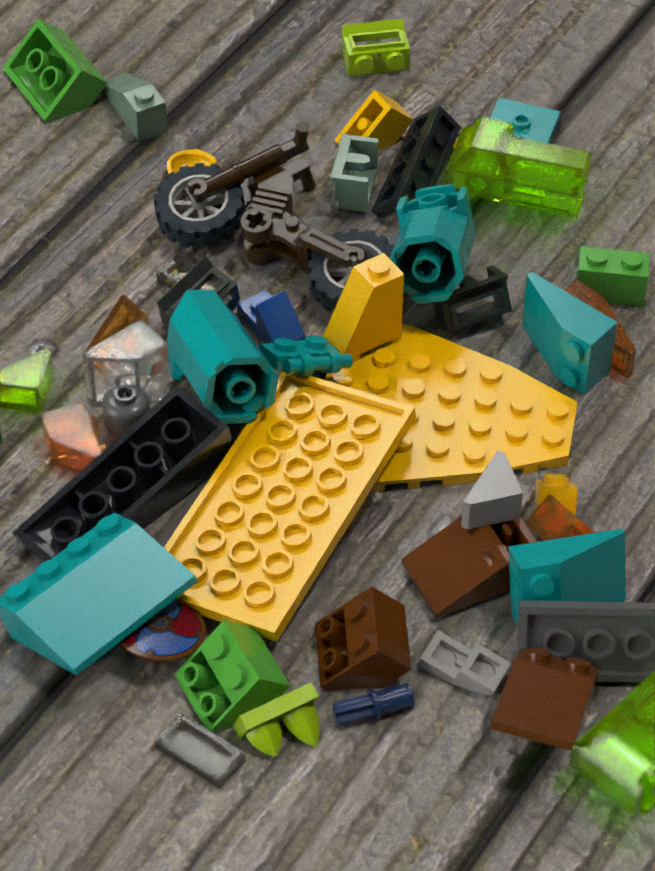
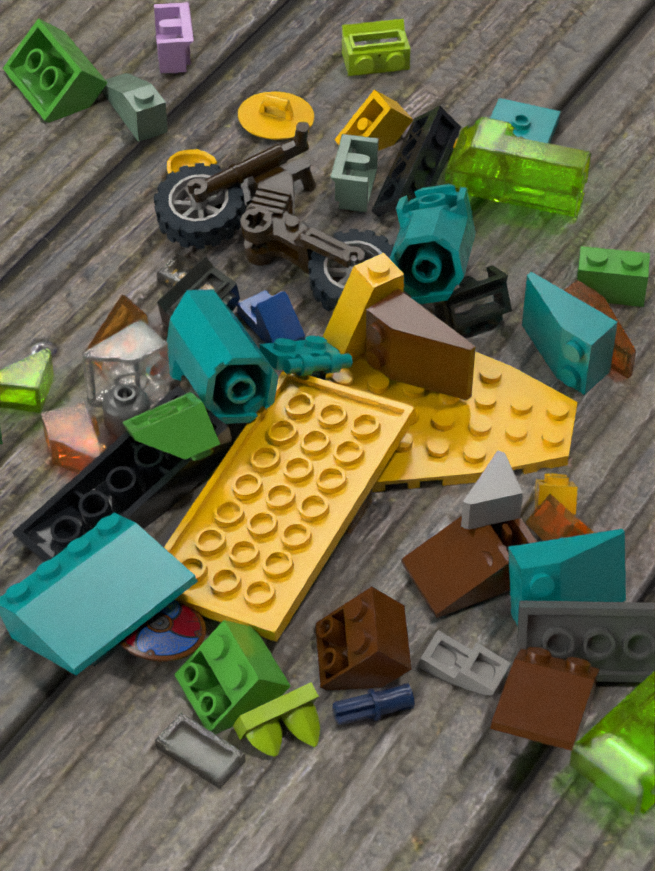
none -> bright green slope [123,392,220,461]
none -> lavender window [154,2,194,73]
none -> yellow shield [238,91,314,140]
none -> reddish brown slope [365,289,476,400]

